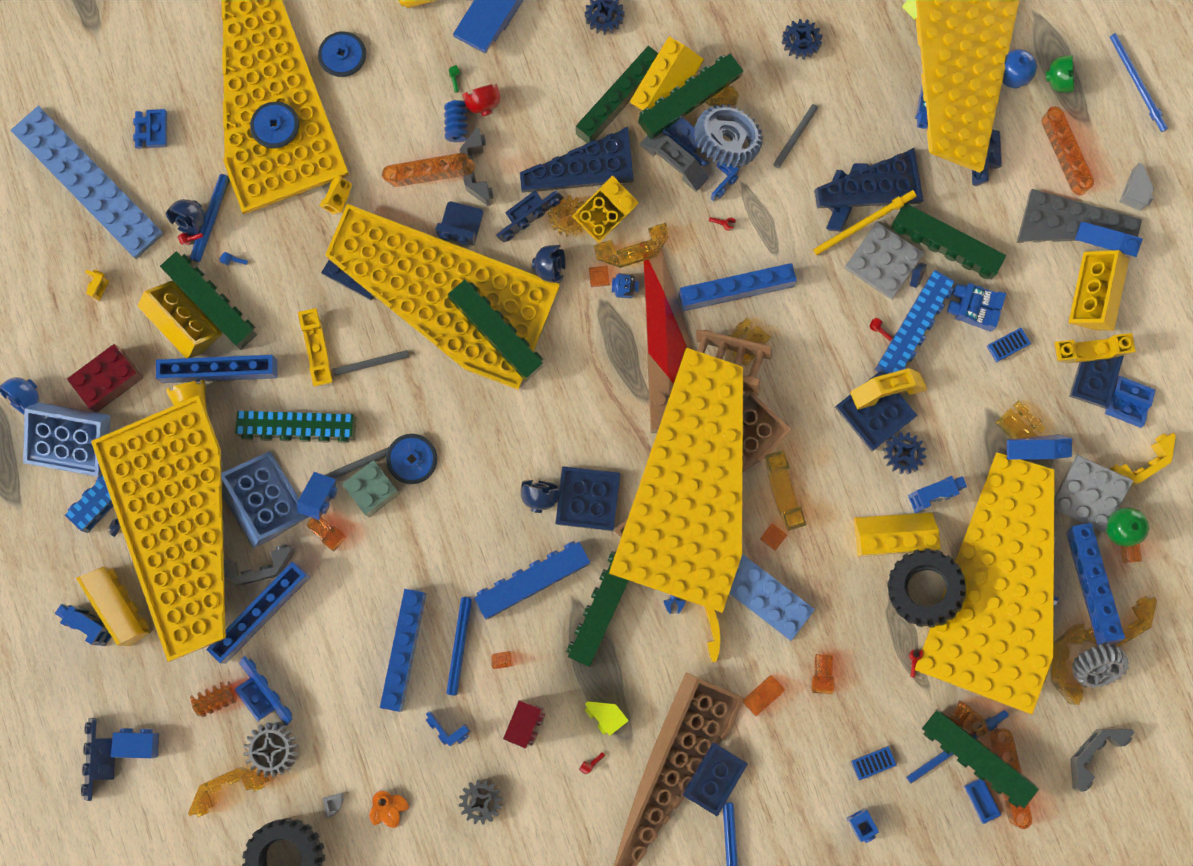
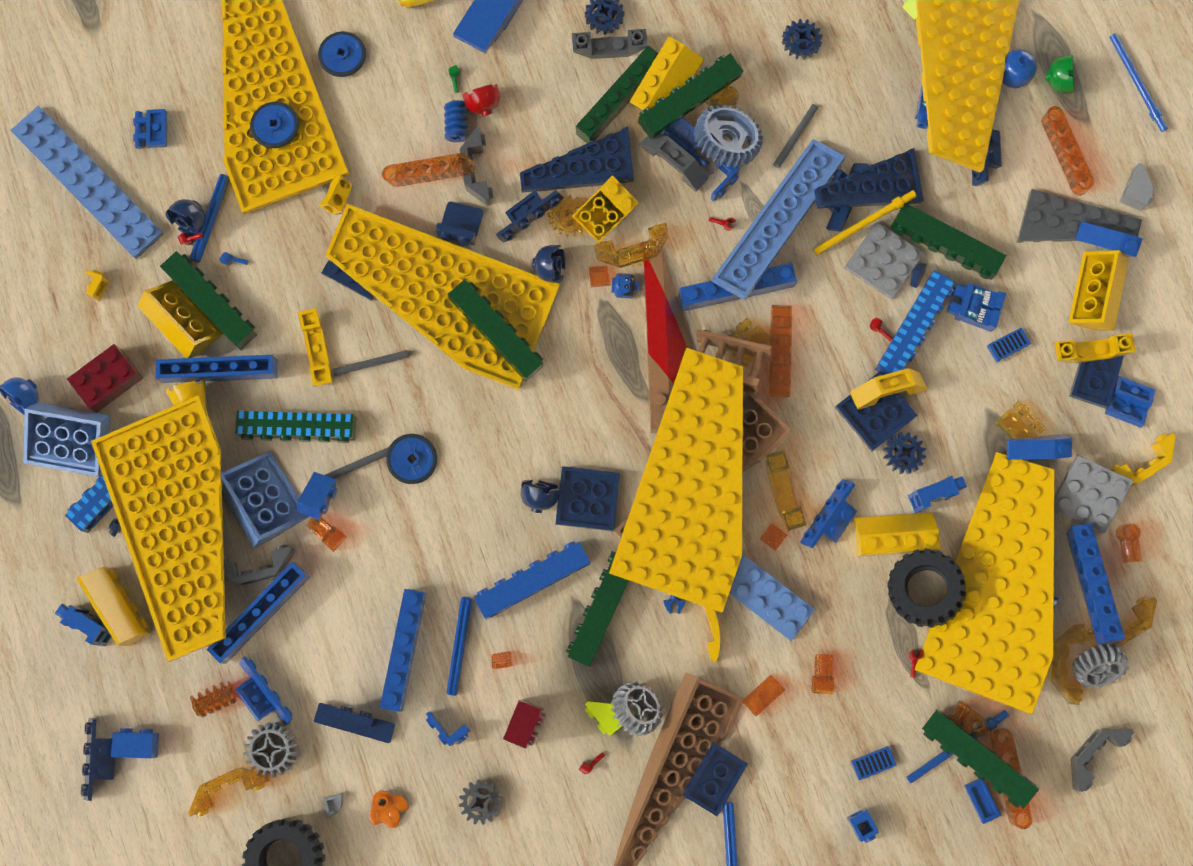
sand green brick [342,460,400,517] -> none
green cylinder [1106,507,1149,547] -> none
none -> dark blue bracket [314,703,396,743]
none -> dark grey slope [572,29,647,59]
none -> light grey gear [611,681,664,737]
none -> medium blue plate [712,139,845,300]
none -> clear orange beam [770,305,792,397]
none -> blue bracket [800,479,857,548]

